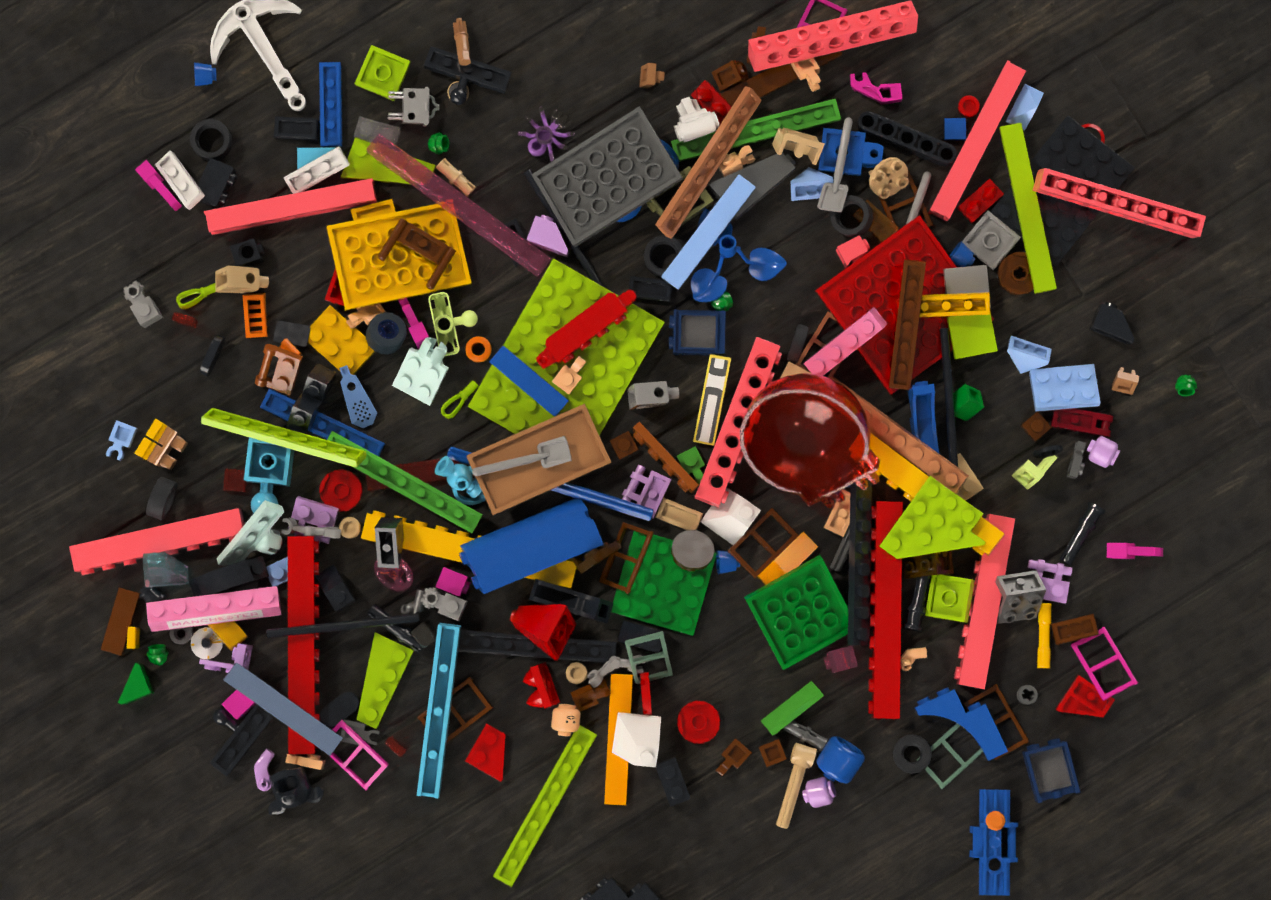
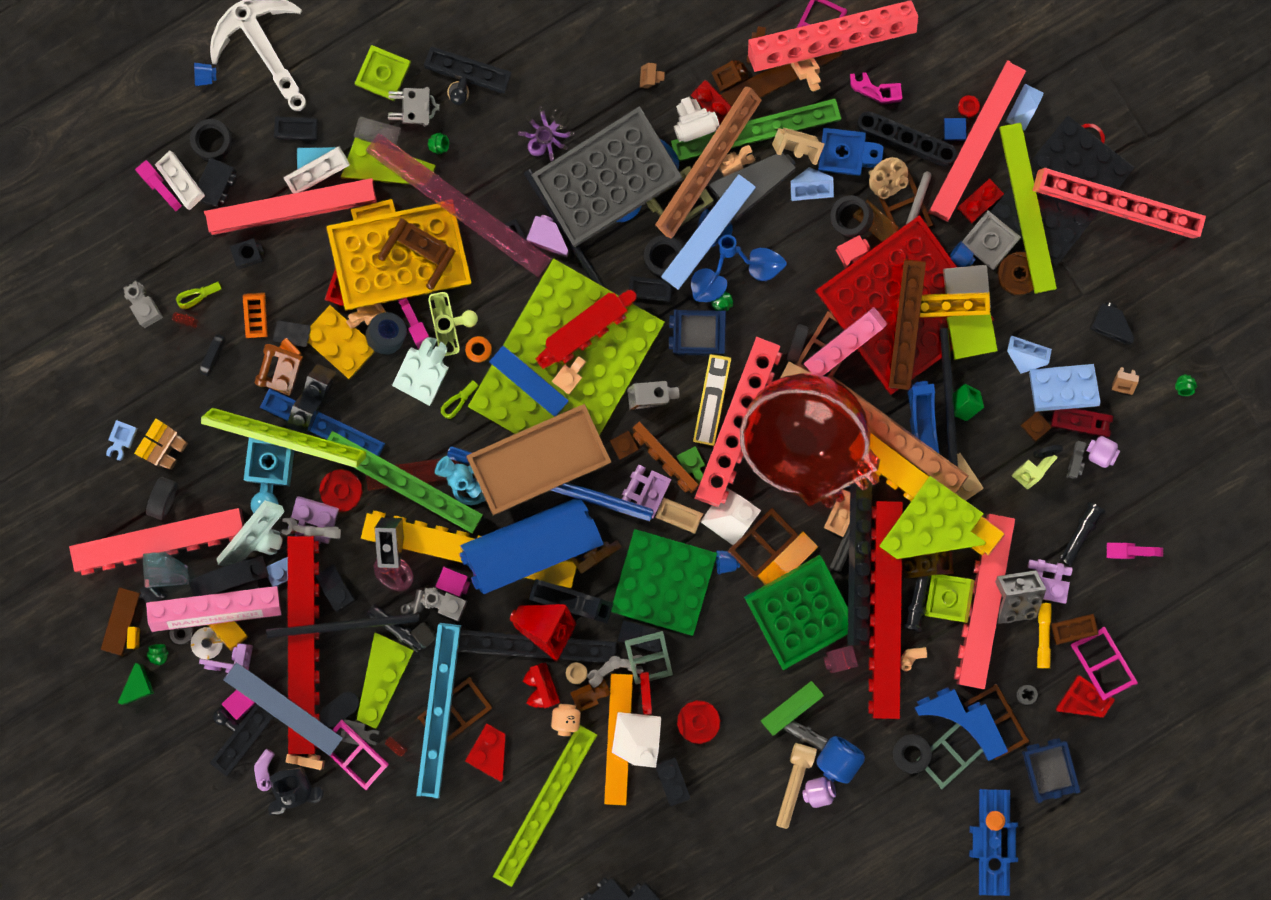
tan torso [215,266,269,293] -> none
clear red tile [223,469,246,492] -> none
blue tile [319,62,343,148] -> none
medium blue piece [339,365,377,428] -> none
tan tile [339,517,361,539] -> none
tan pin [436,158,476,197] -> none
medium nougat piece [453,18,471,66] -> none
light grey piece [472,436,572,476] -> none
reddish brown window [599,522,654,594] -> none
tile [671,530,714,572] -> none
reddish brown plate [715,738,752,776] -> none
reddish brown plate [759,739,787,767] -> none
light grey piece [817,117,853,212] -> none

